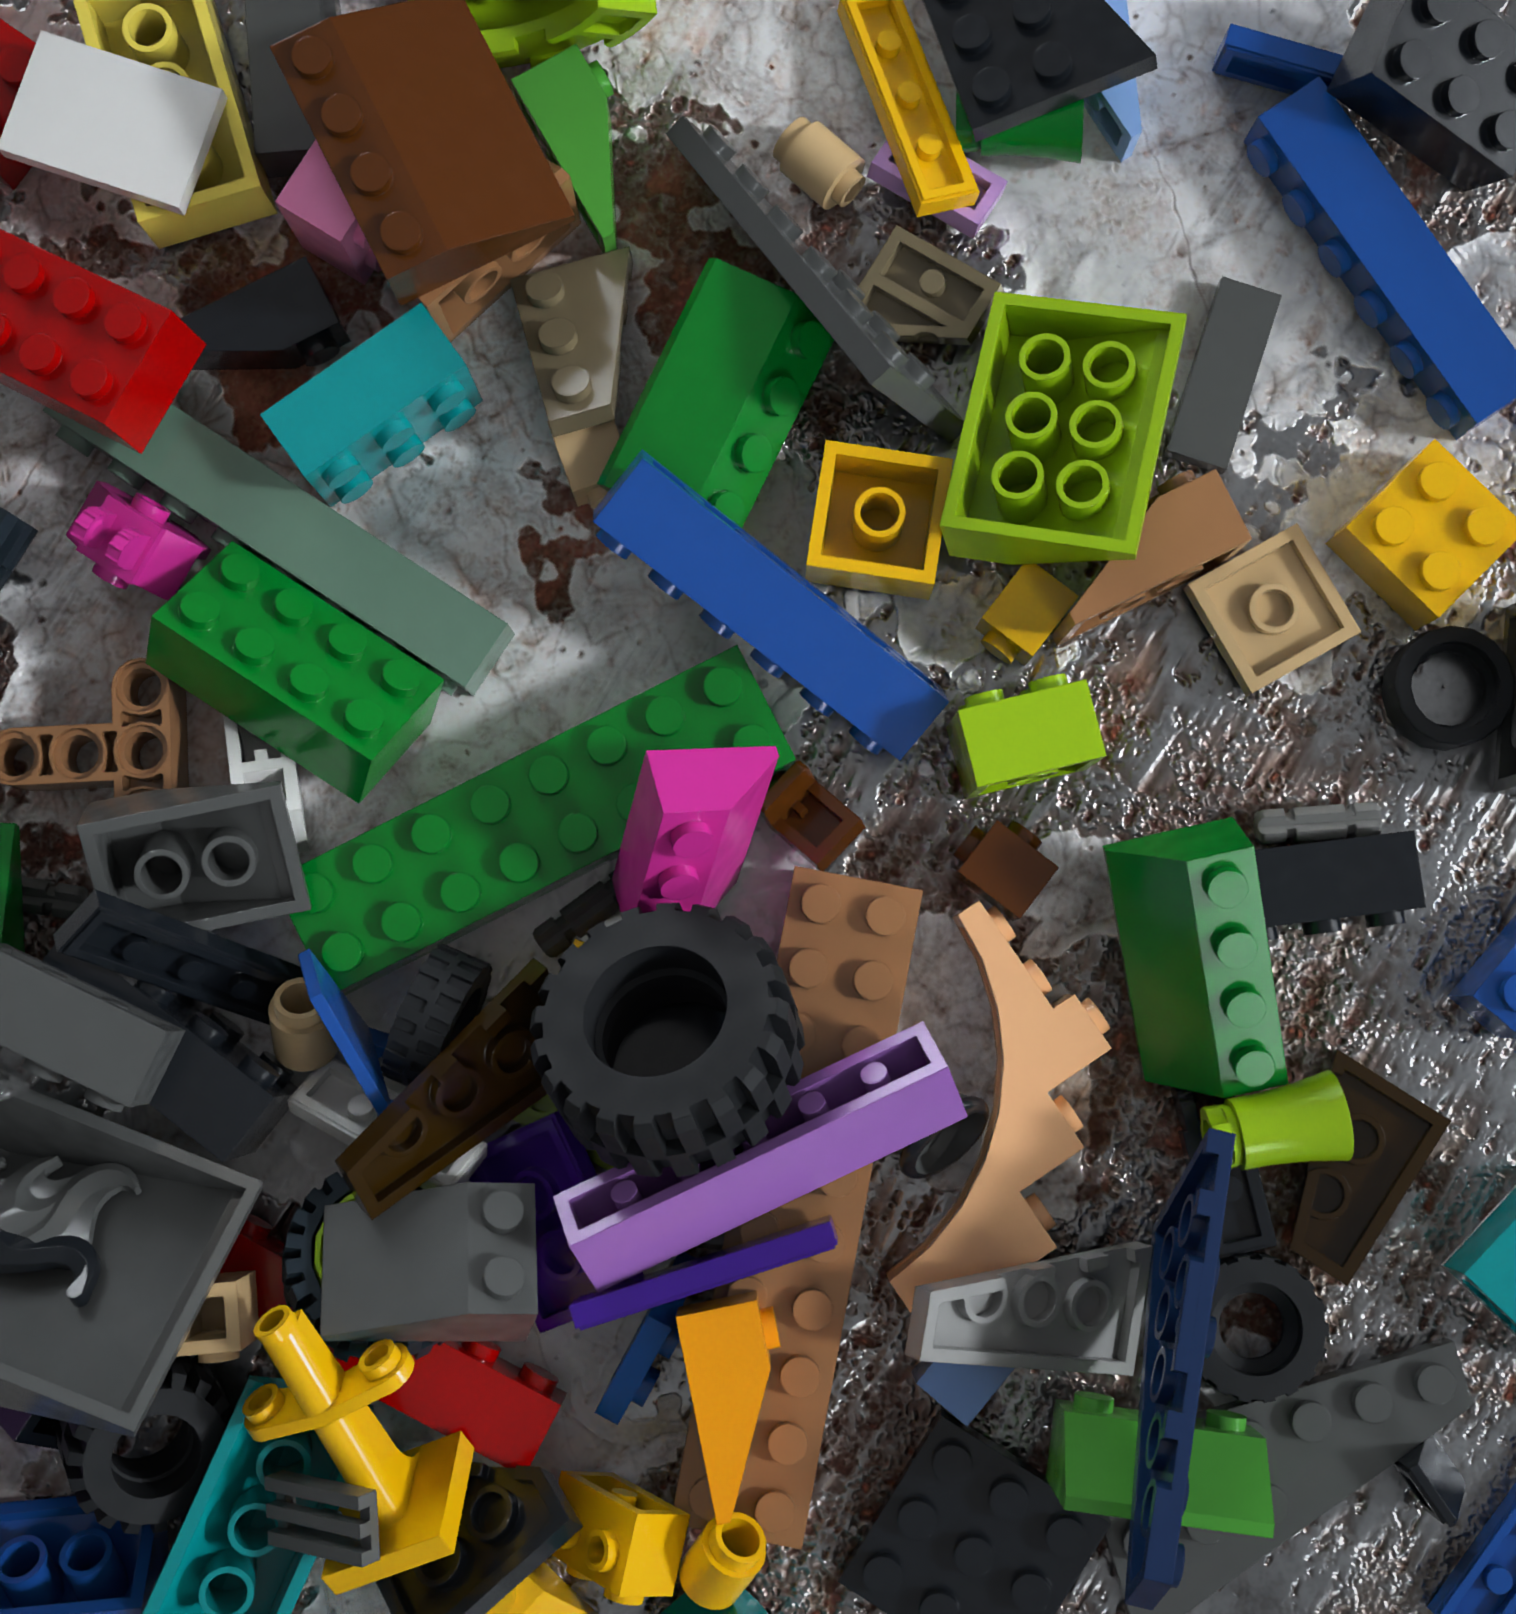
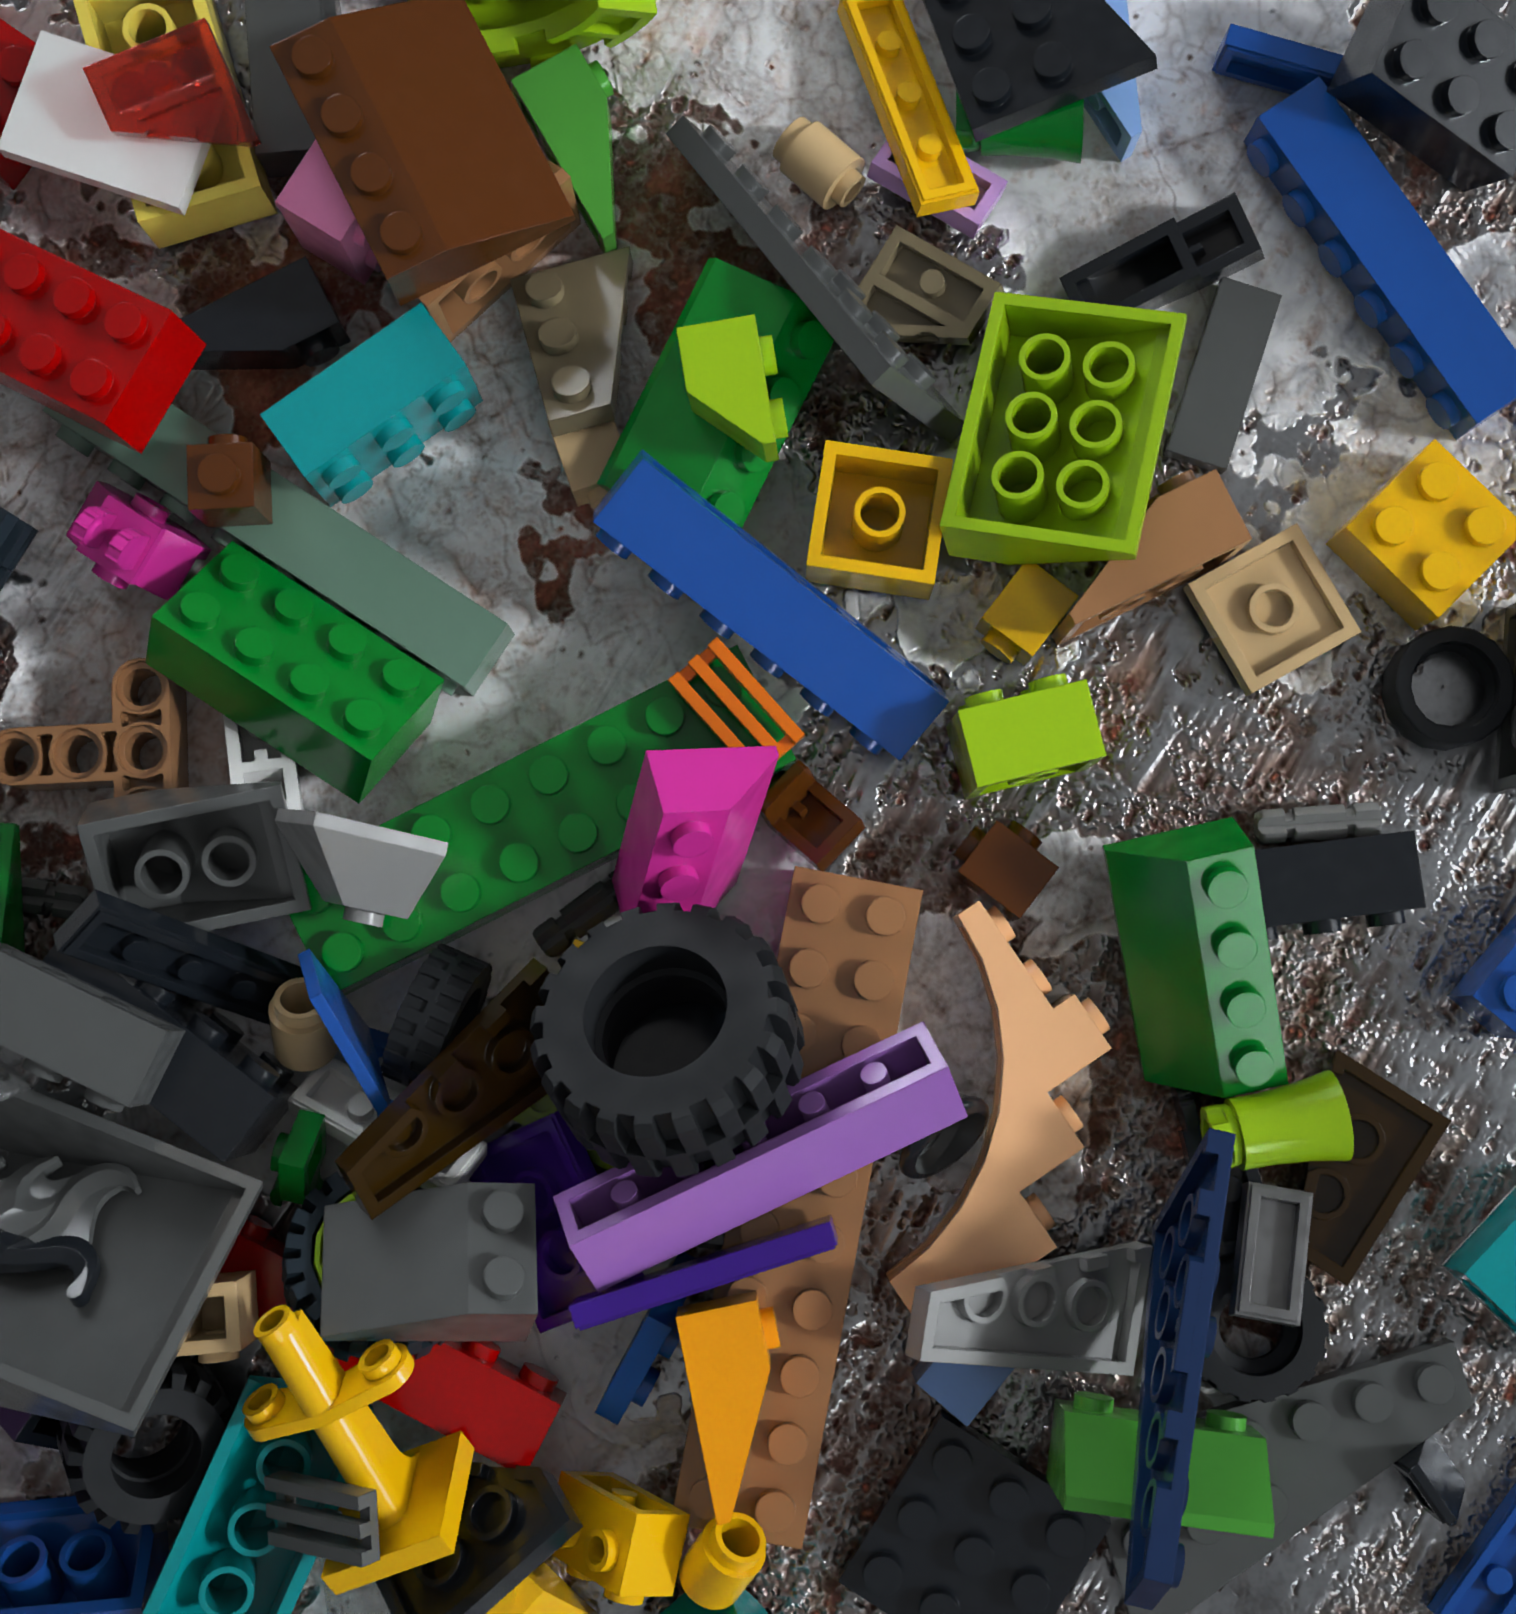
none -> clear red wing [83,17,262,147]
none -> reddish brown brick [186,434,273,528]
none -> green plate [270,1109,326,1207]
none -> light grey slope [275,808,448,927]
none -> orange tile [668,637,805,760]
none -> lime slope [676,314,789,462]
none -> black slope [1059,192,1265,310]
none -> flat silver tile [1228,1181,1313,1327]

